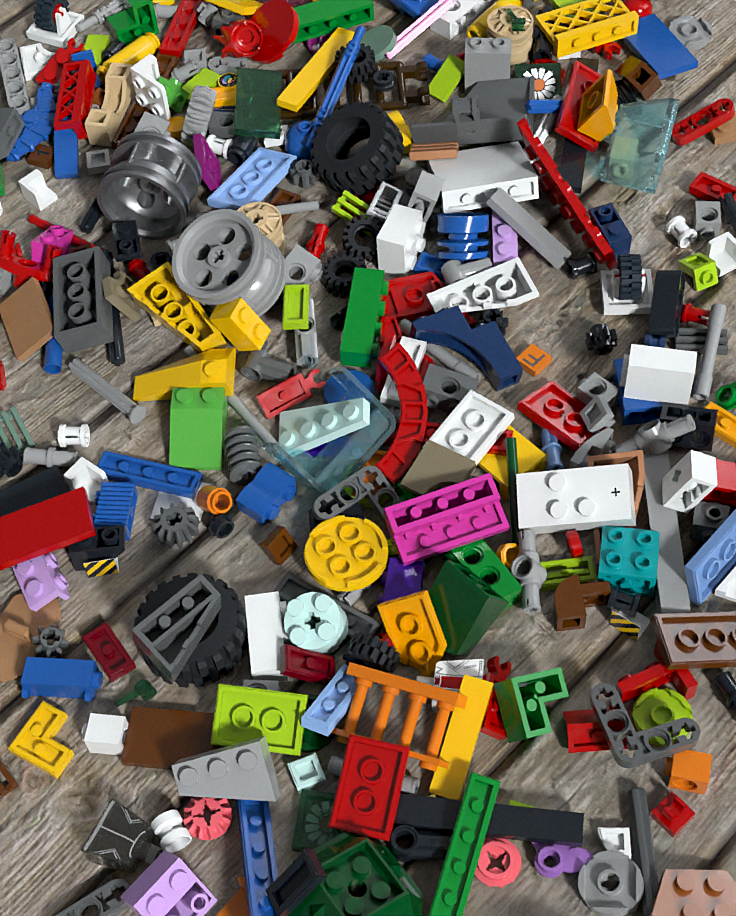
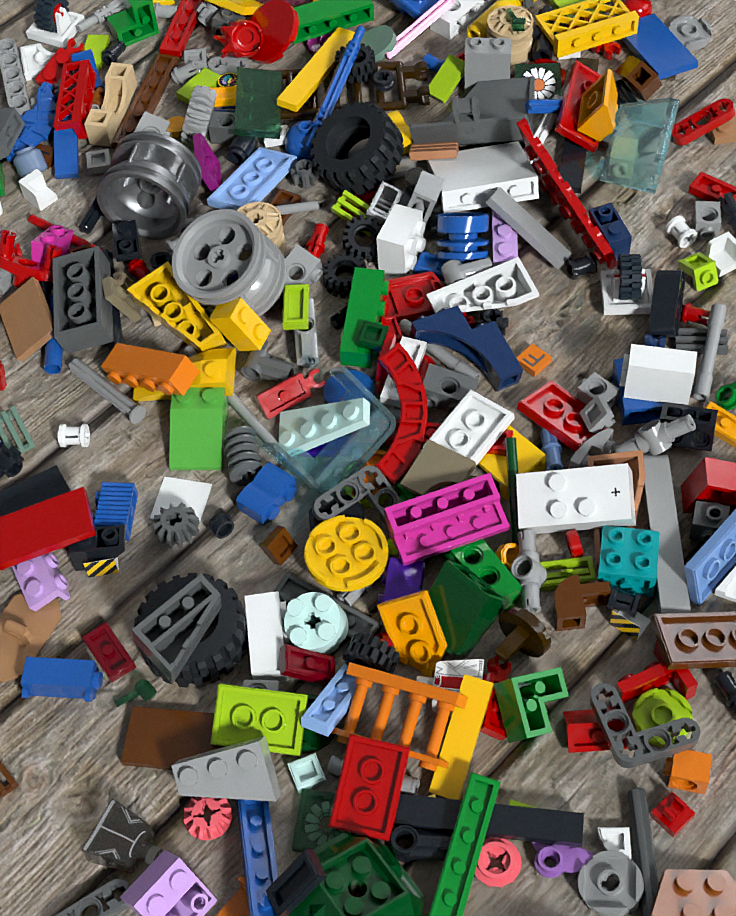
yellow tile [8,701,75,779] -> none
light grey pin [23,447,80,468] -> none
dark grey gear [31,623,69,659] -> none
white panel [64,457,109,504] -> none
white brick [82,713,129,756] -> none
yellow axle [96,32,161,84] -> none
blue tile [97,451,203,499] -> none
white bracket [130,54,171,120] -> none
white wheel [151,810,192,853] -> none
bright green brick [157,76,190,113] -> none
orange brick [196,485,232,515] -> none
white bush [206,134,233,159] -> none
black gear [586,324,618,356] -> none
white brick [662,450,717,514] -> none
none -> sand blue head [13,146,48,178]
none -> orange brick [101,343,200,396]
none -> dark green tile [357,321,389,352]
none -> dark brown tile [494,605,552,663]

